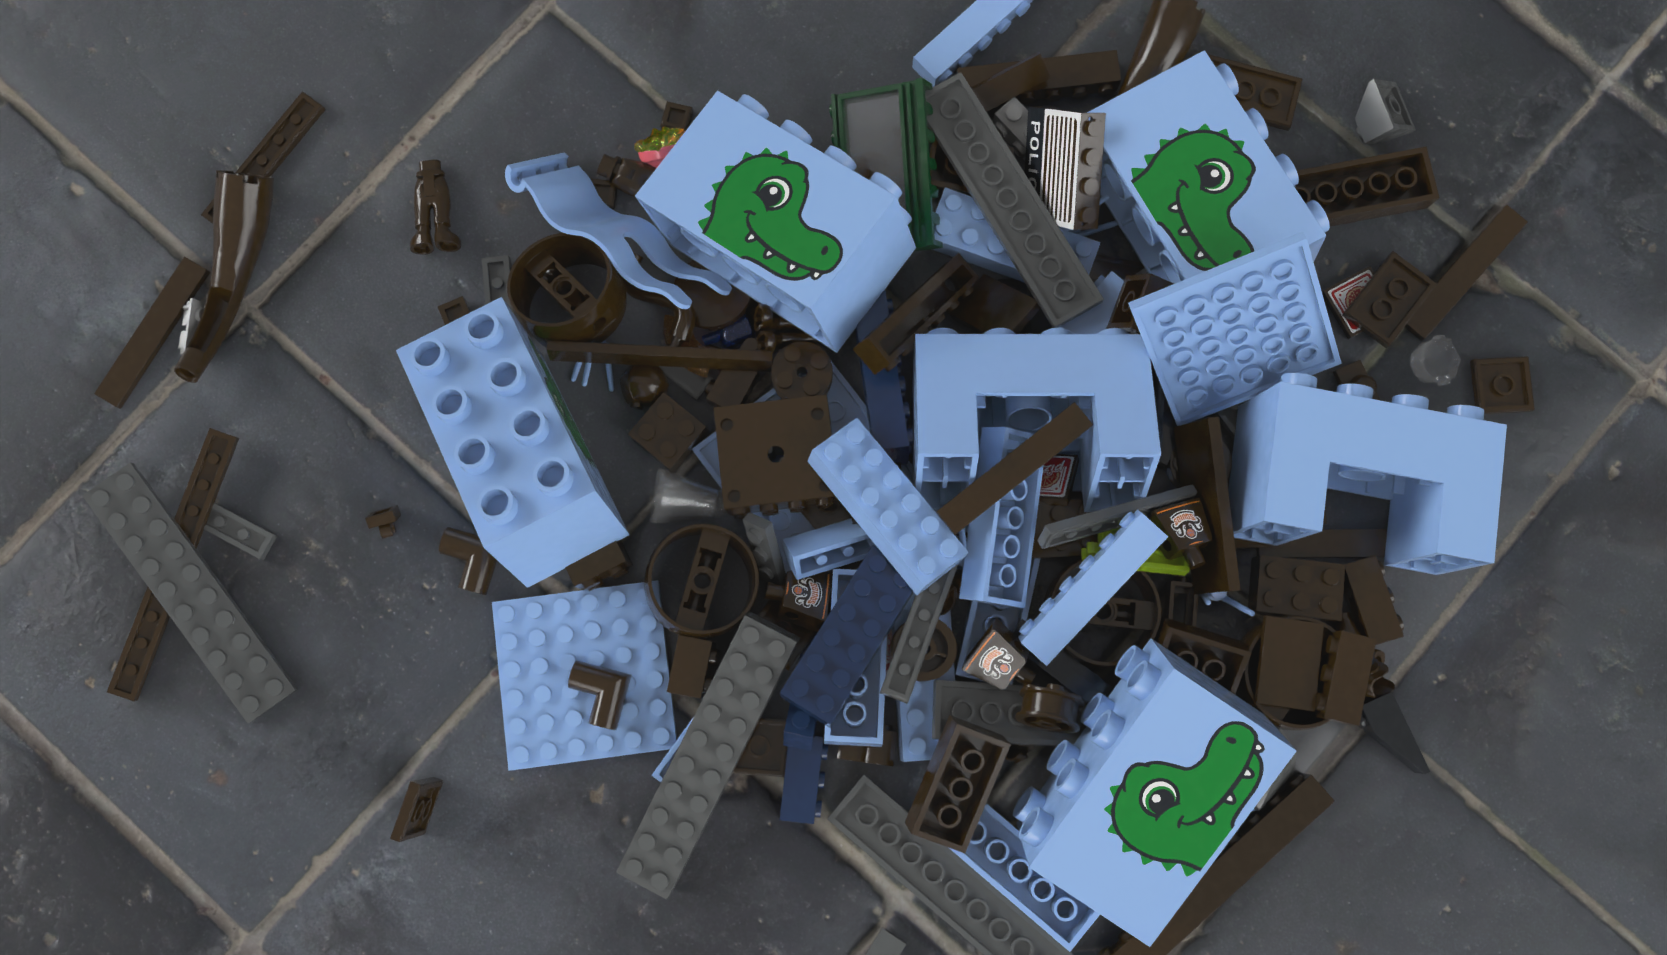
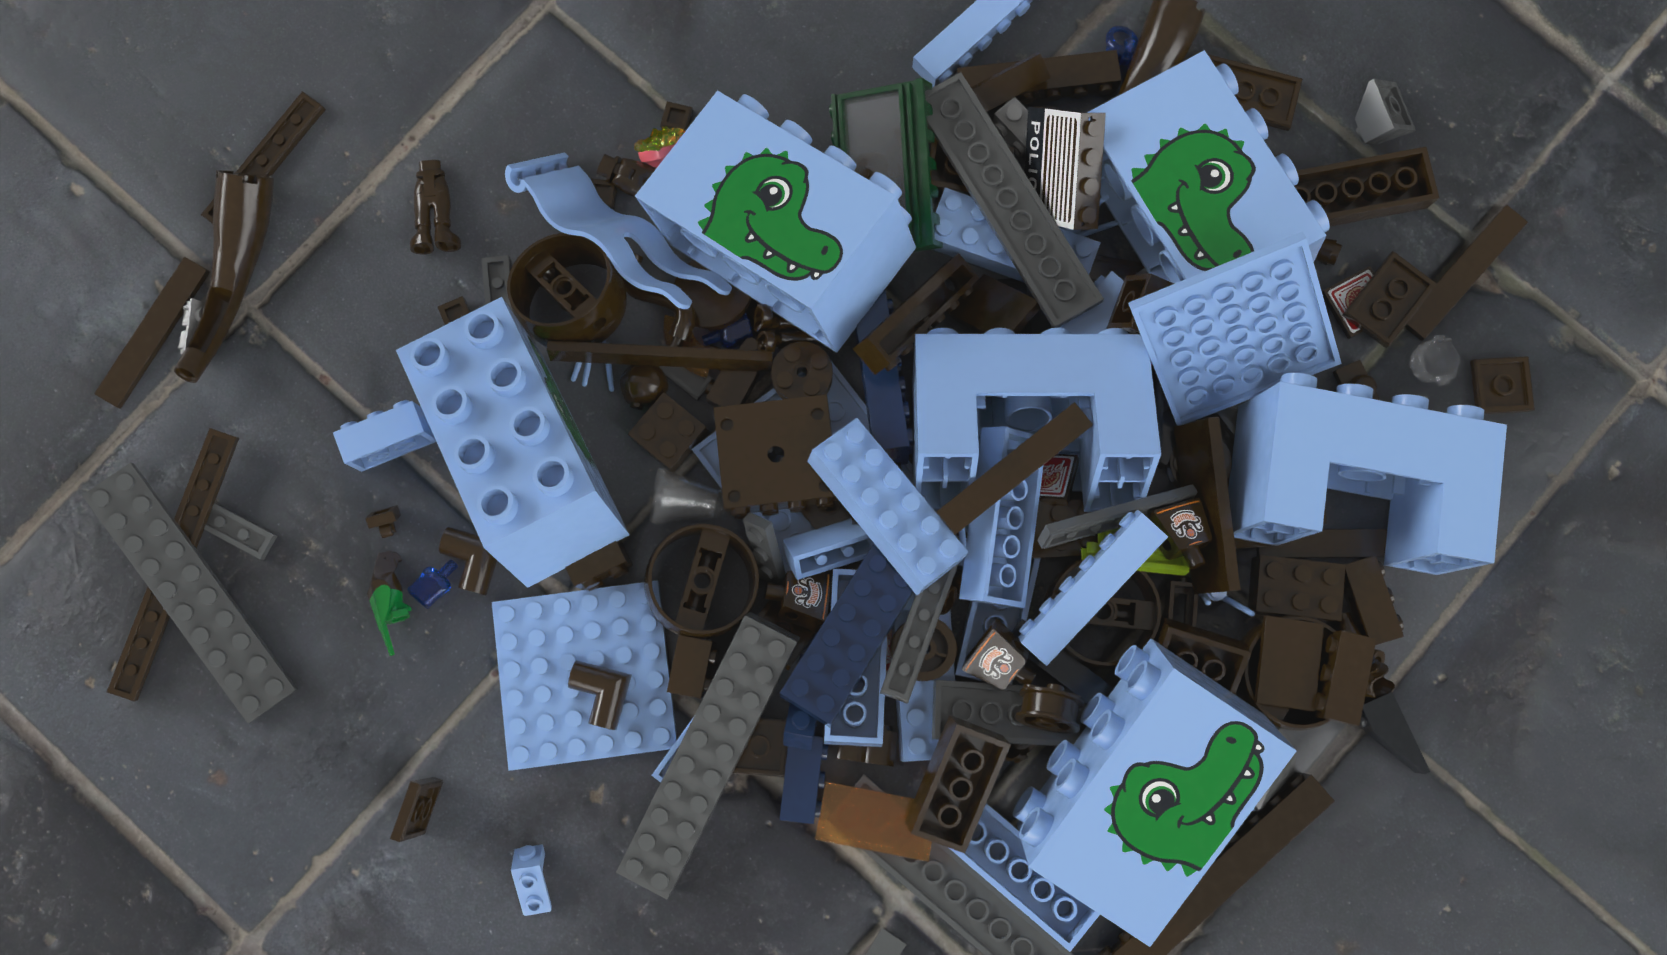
none -> light blue brick [333,400,436,472]
none -> animal [367,551,412,656]
none -> clear blue piece [407,559,458,609]
none -> light blue bracket [511,844,552,916]
none -> clear orange tile [815,781,932,862]
none -> clear blue piece [1106,26,1138,65]
none -> dark brown cone [1315,238,1343,266]

